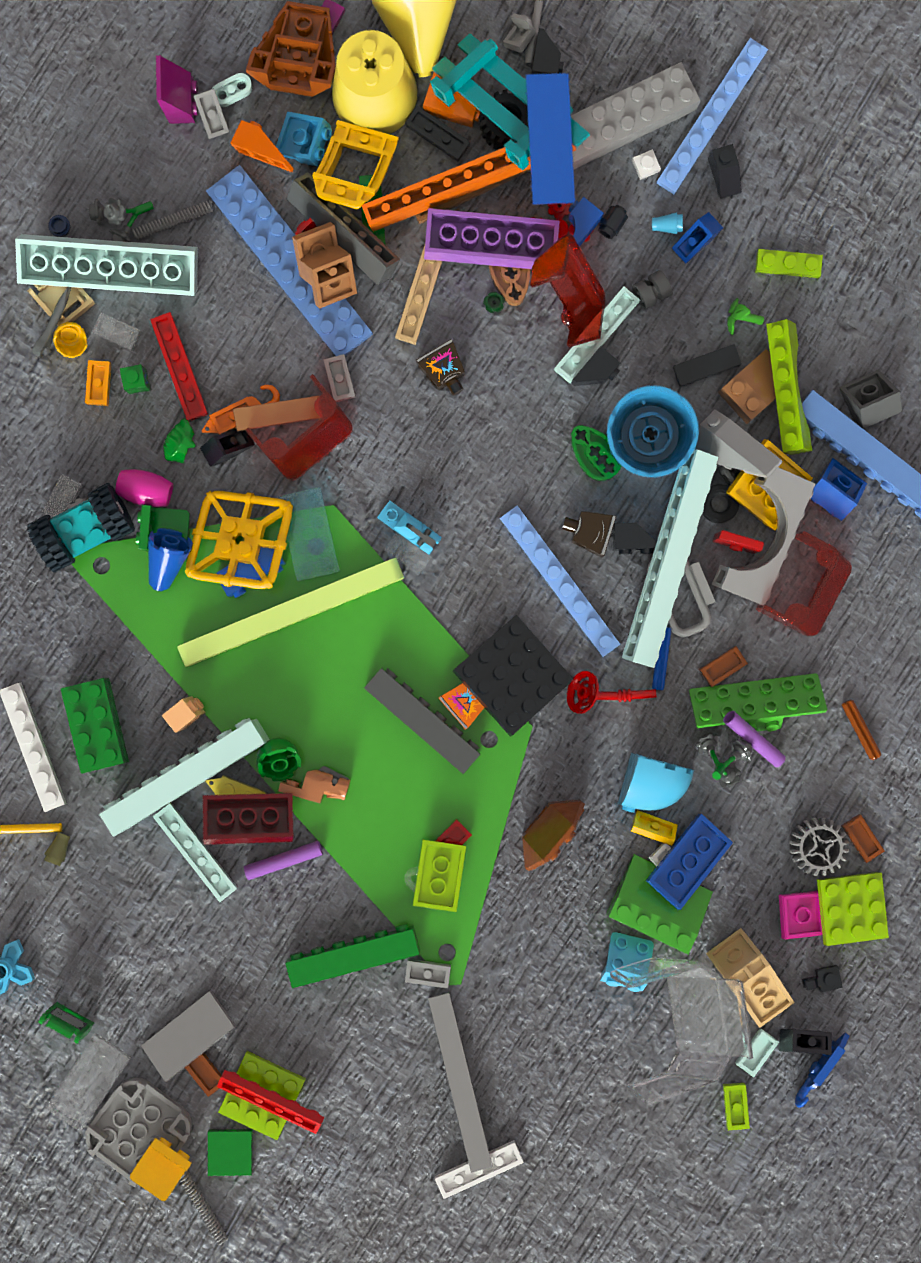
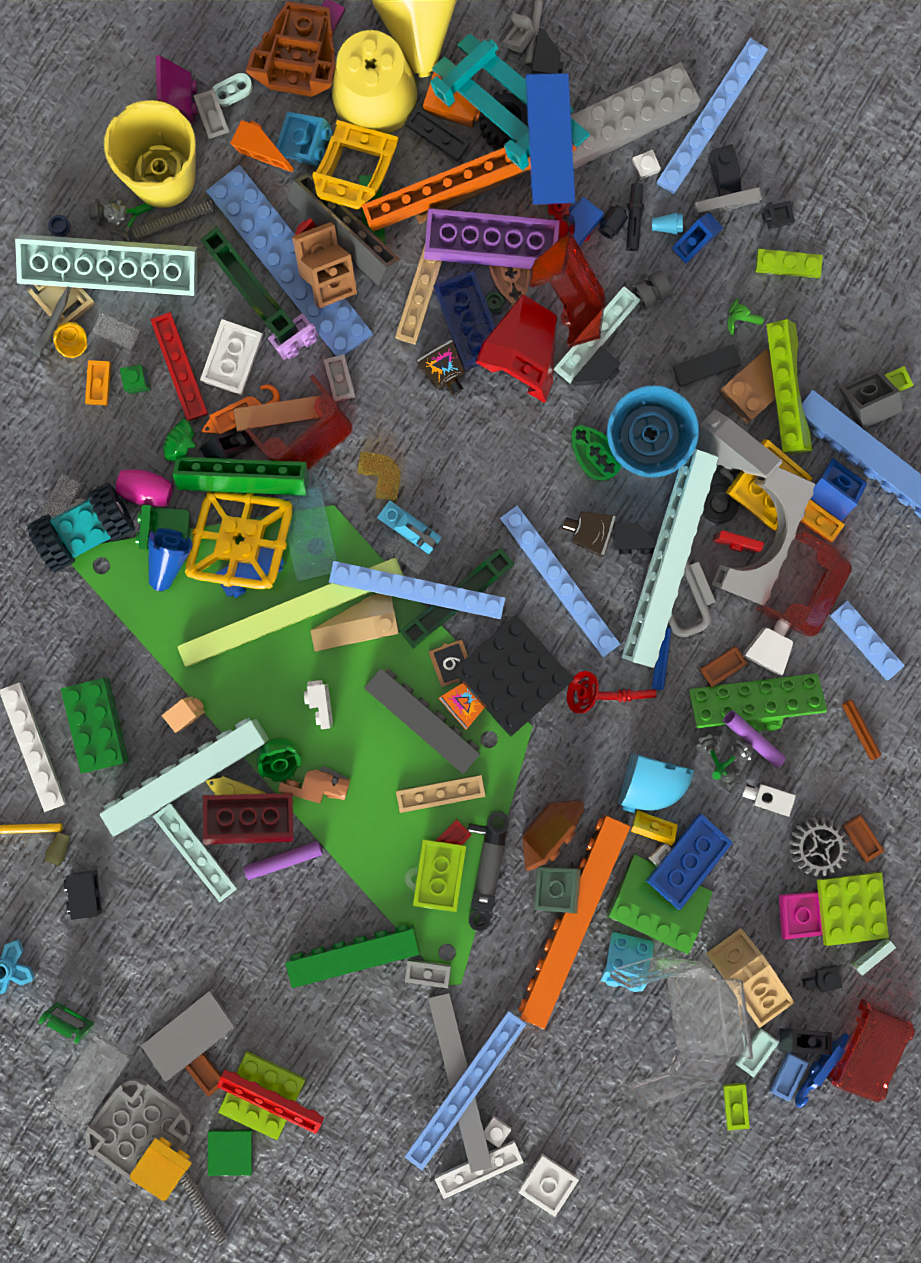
none -> black brick [64,870,102,920]
none -> light yellow cone [104,100,196,208]
none -> green brick [173,457,309,496]
none -> dark green arch [200,227,299,344]
none -> white plate [200,319,263,396]
none -> lavender bracket [268,313,319,360]
none -> white plate [304,680,334,729]
none -> tan wedge [310,594,400,652]
none -> light blue plate [329,561,505,619]
none -> clear yellow plate [357,451,400,502]
none -> tan plate [396,775,485,813]
none -> dark green arch [399,548,515,649]
none -> light blue plate [405,1010,526,1171]
none -> piece [428,639,468,687]
none -> clear blue brick [433,270,496,371]
none -> piece [468,810,509,931]
none -> red wedge [476,294,557,403]
none -> white plate [484,1115,511,1148]
none -> orange brick [518,814,631,1029]
none -> white plate [518,1153,579,1217]
none -> sand green tile [534,866,581,914]
none -> black pin [626,183,644,252]
none -> light grey piece [693,187,762,218]
none -> white torso [742,620,793,675]
none -> white torso [743,784,796,817]
none -> black bracket [762,201,795,229]
none -> medium blue tile [769,1052,809,1102]
none -> yellow plate [800,500,845,543]
none -> clear red windscreen [827,998,915,1103]
none -> light blue plate [830,601,904,680]
none -> light aqua tile [851,938,896,976]
none -> lime plate [885,366,913,392]

